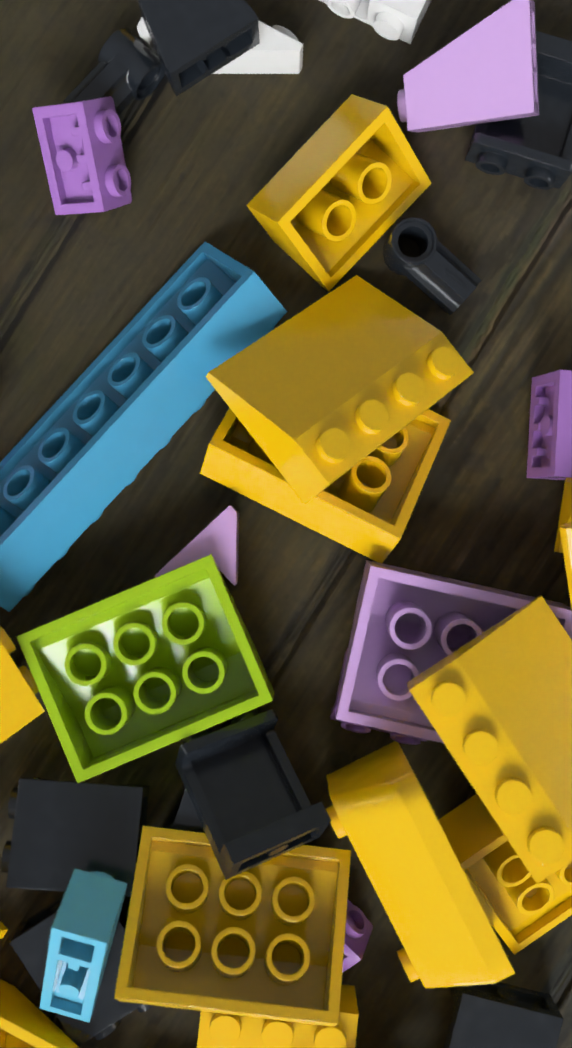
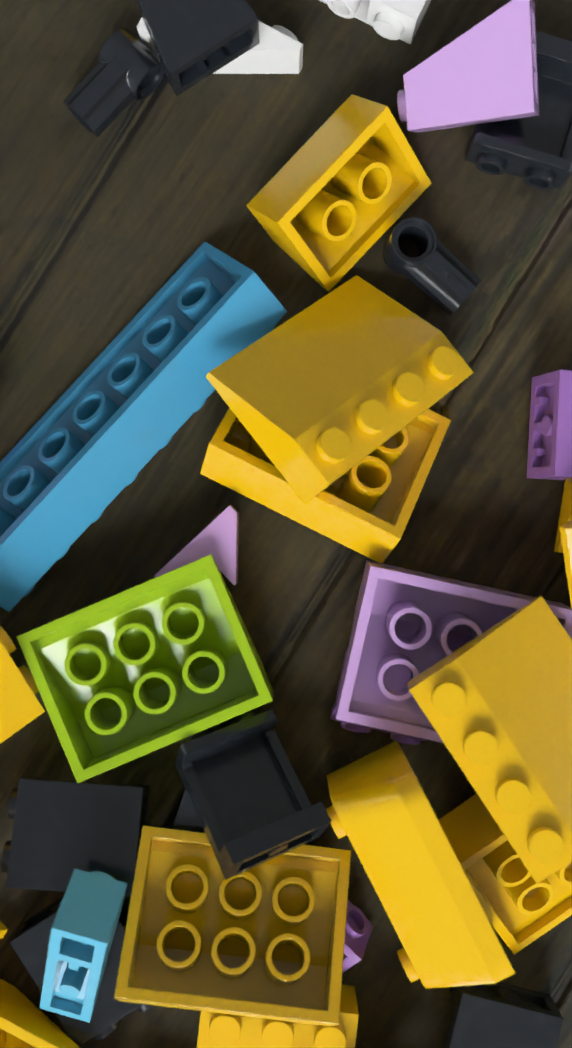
medium lavender bracket [32,96,132,215] -> none

